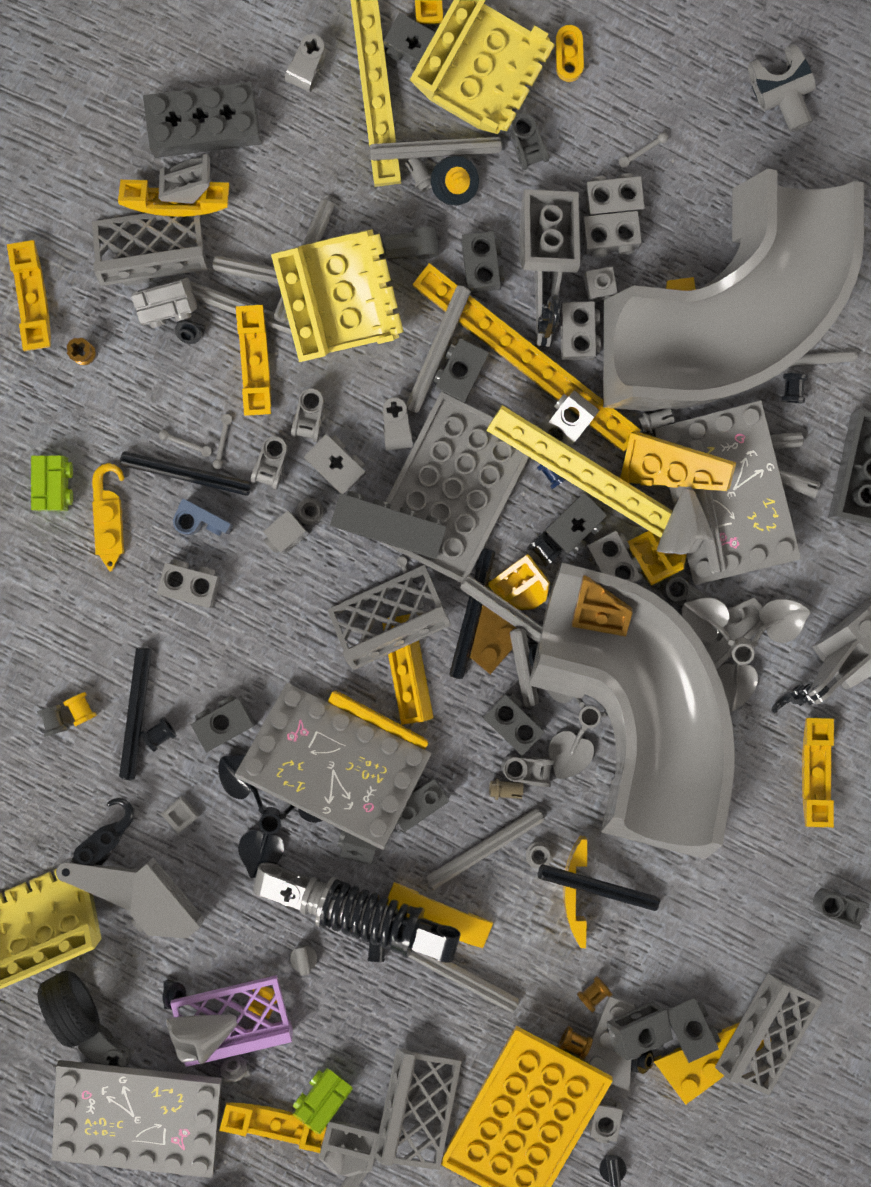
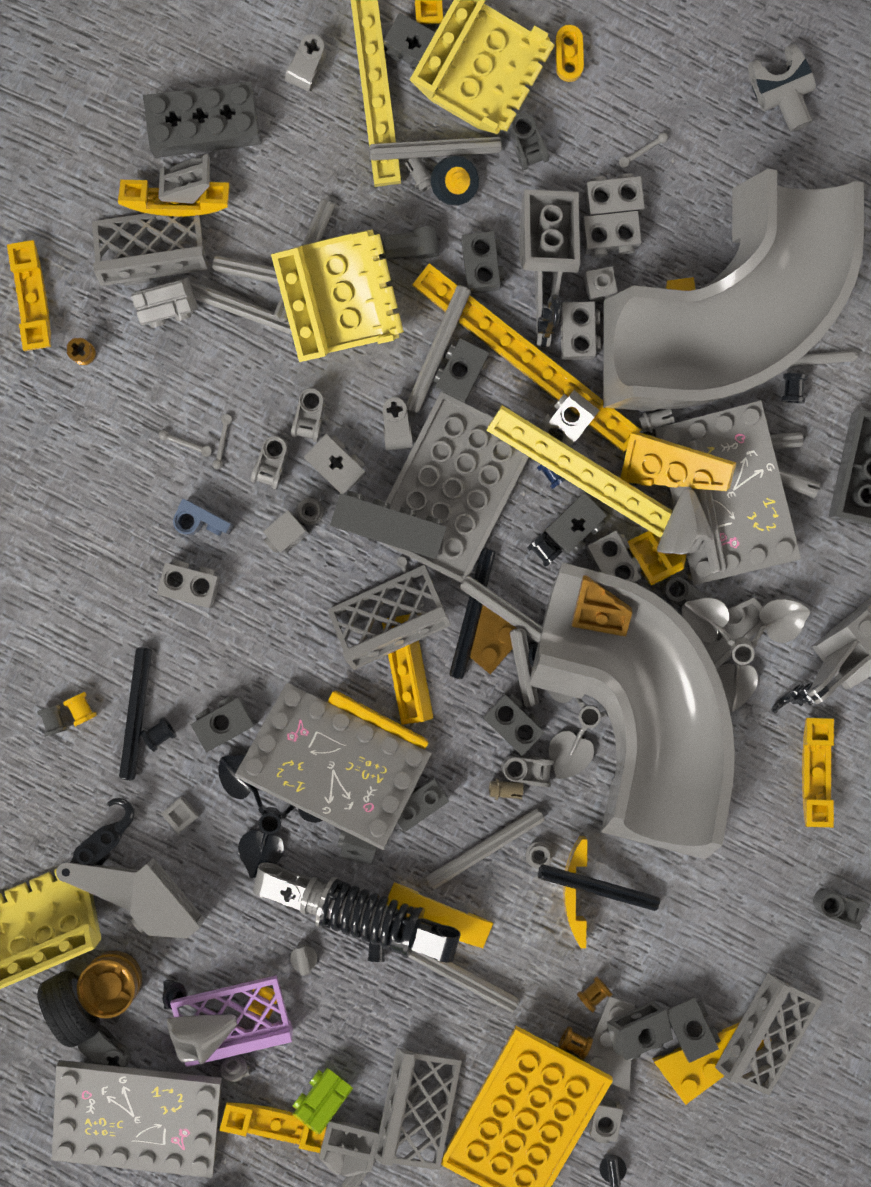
lime brick [31,456,73,511] -> none
yellow plate [92,463,124,572] -> none
black axle [120,451,252,496] -> none
black plate [175,319,206,344] -> none
yellow slope [236,305,272,416] -> none
yellow slope [488,554,550,610] -> none
black plate [631,1050,654,1074] -> none
none -> pearl gold wheel [77,951,142,1018]

